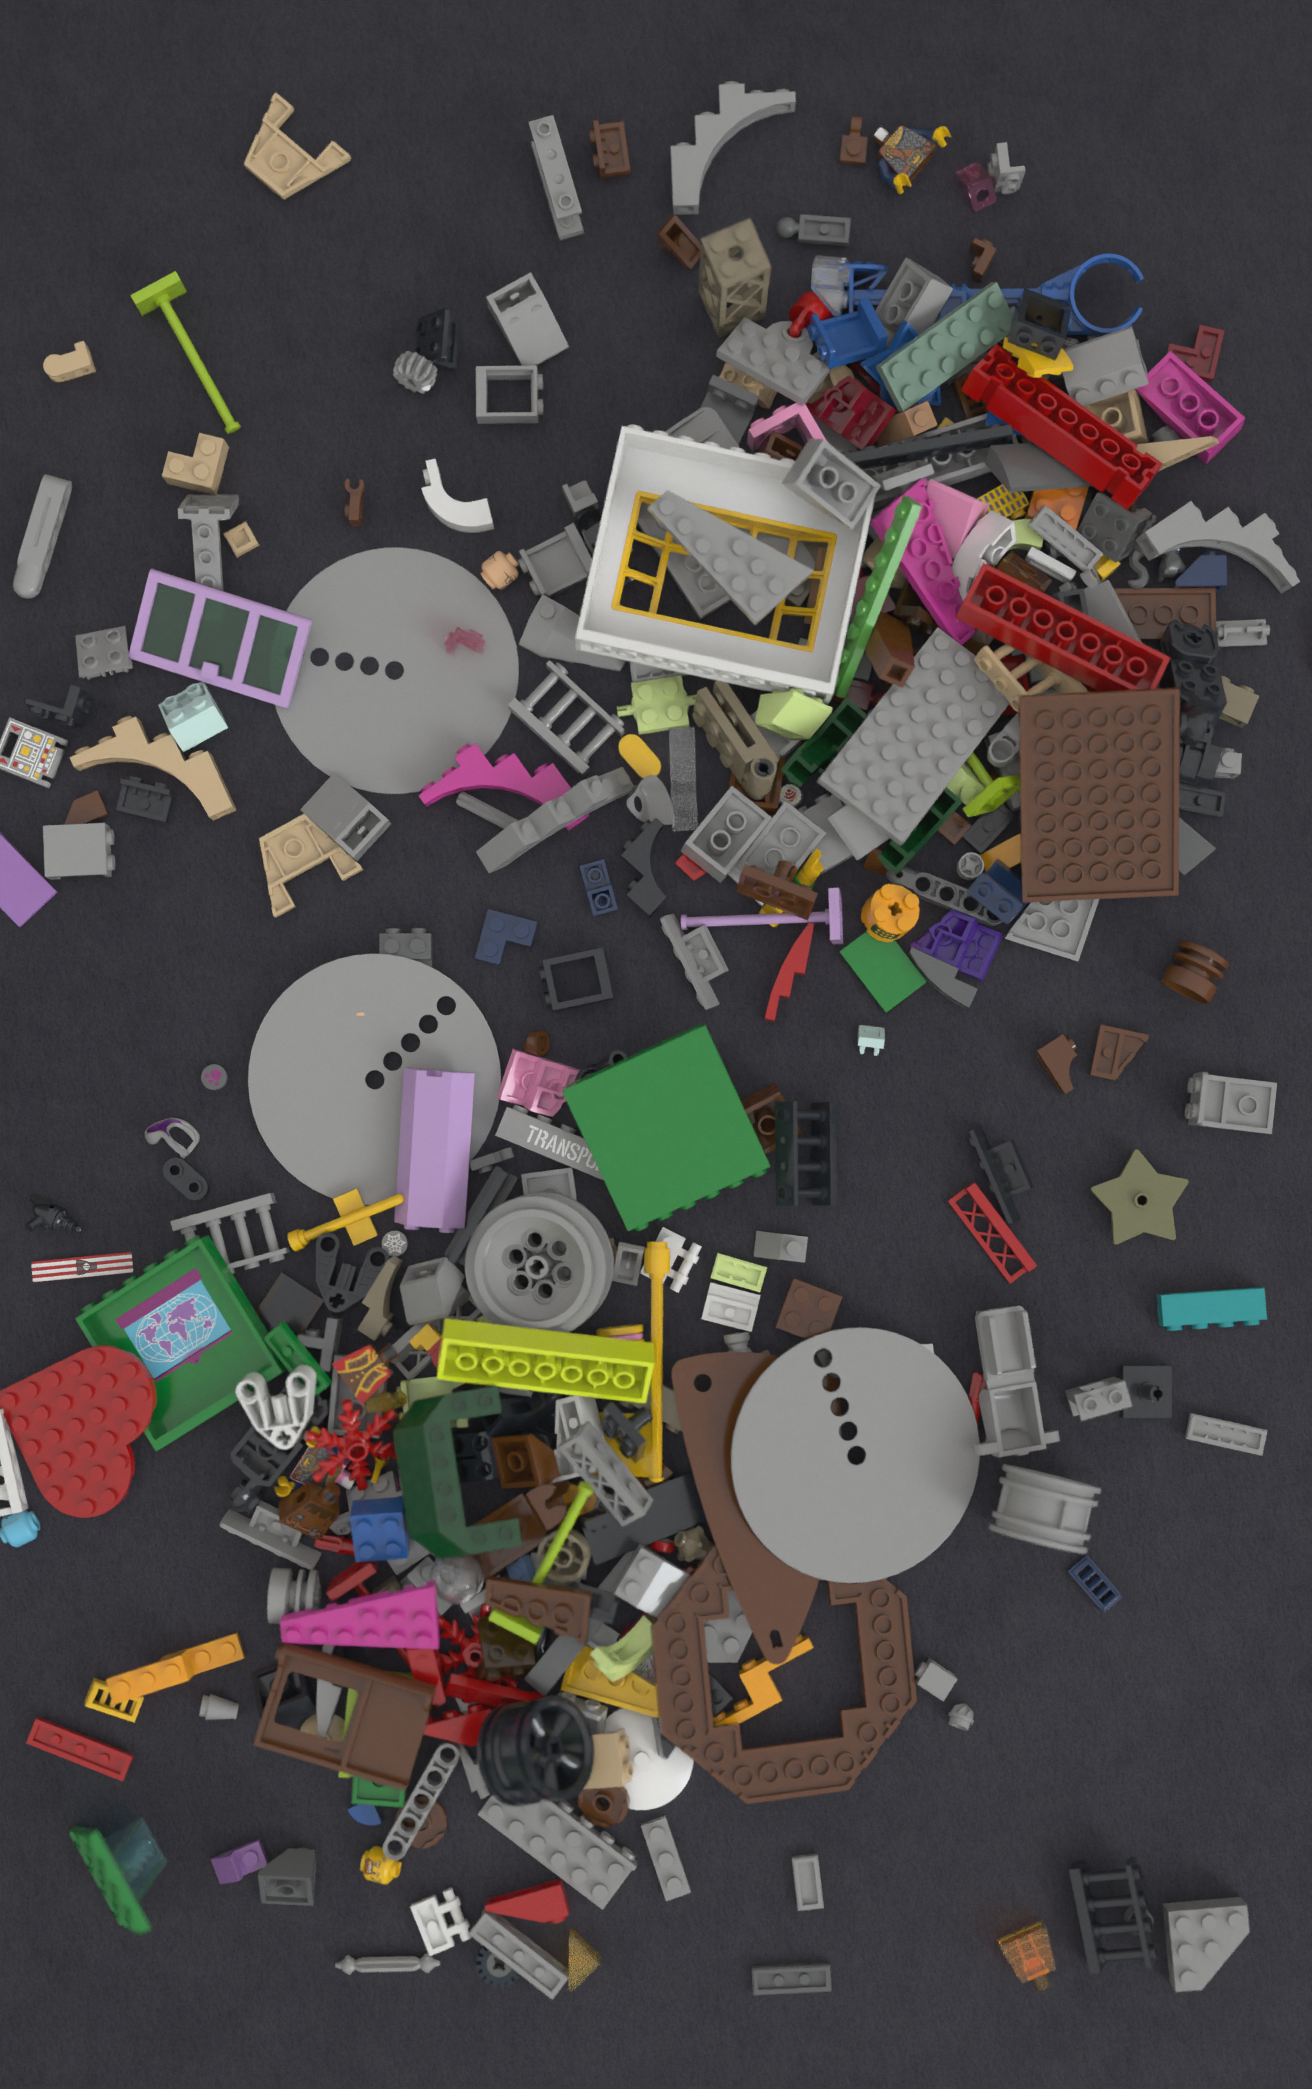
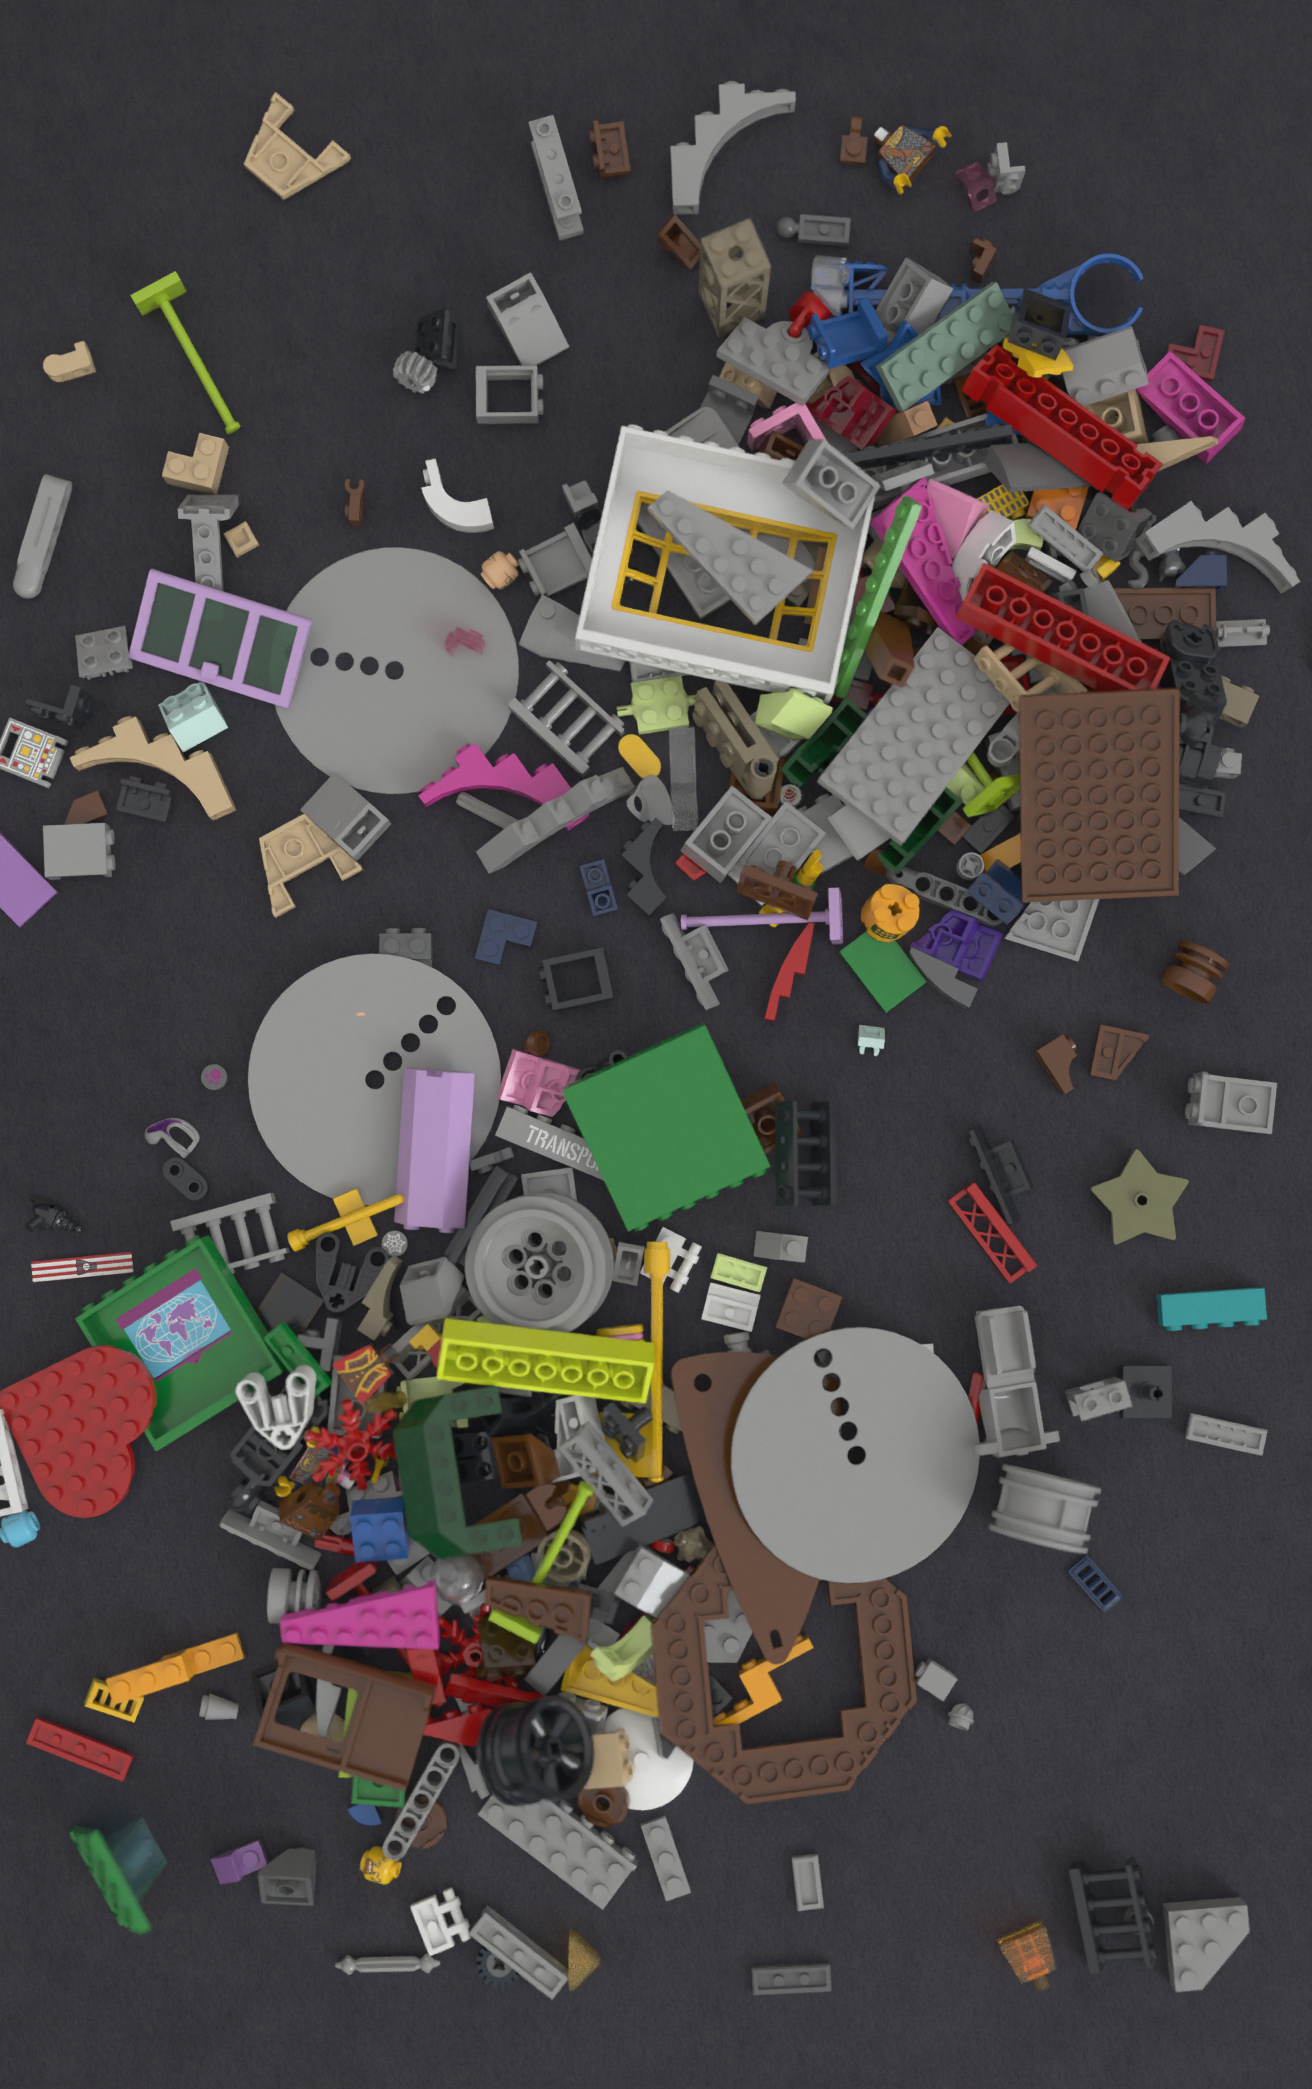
red slope [485,1878,570,1924] -> none

